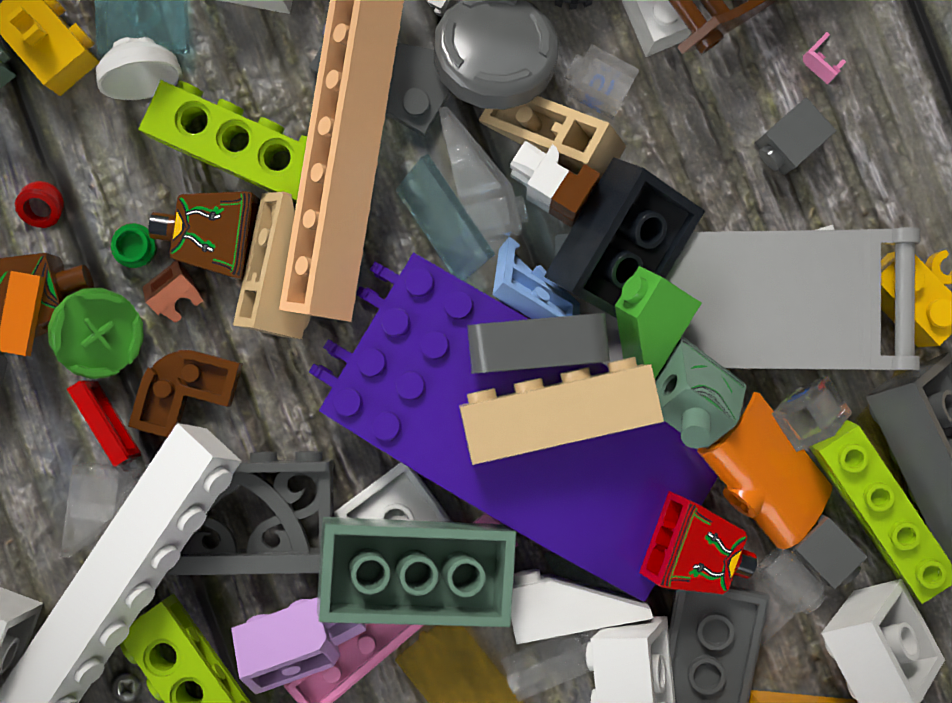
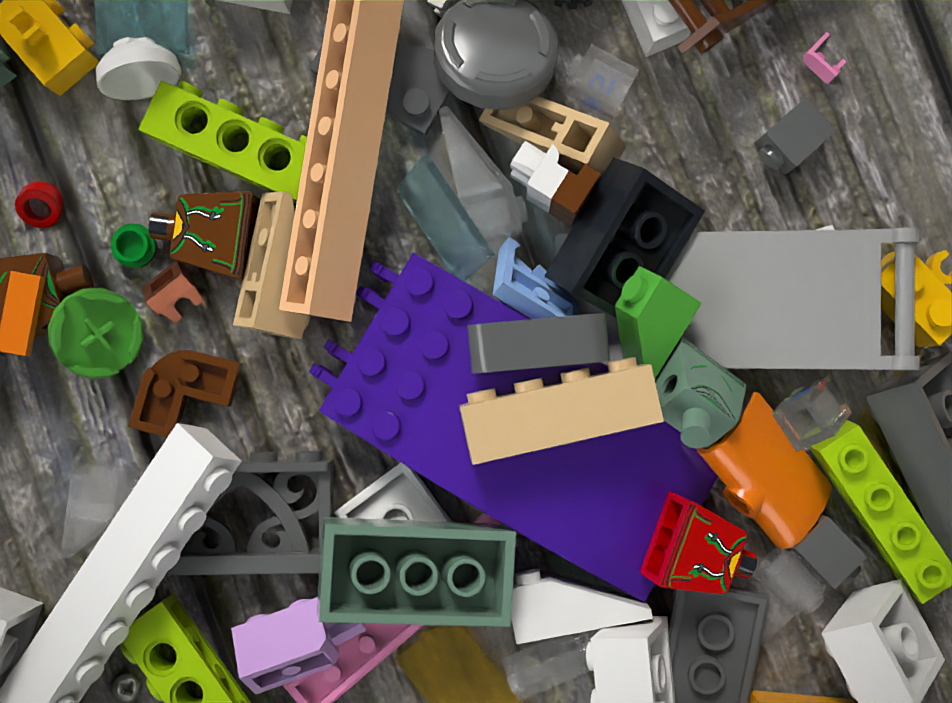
red tile [67,380,141,467] -> none

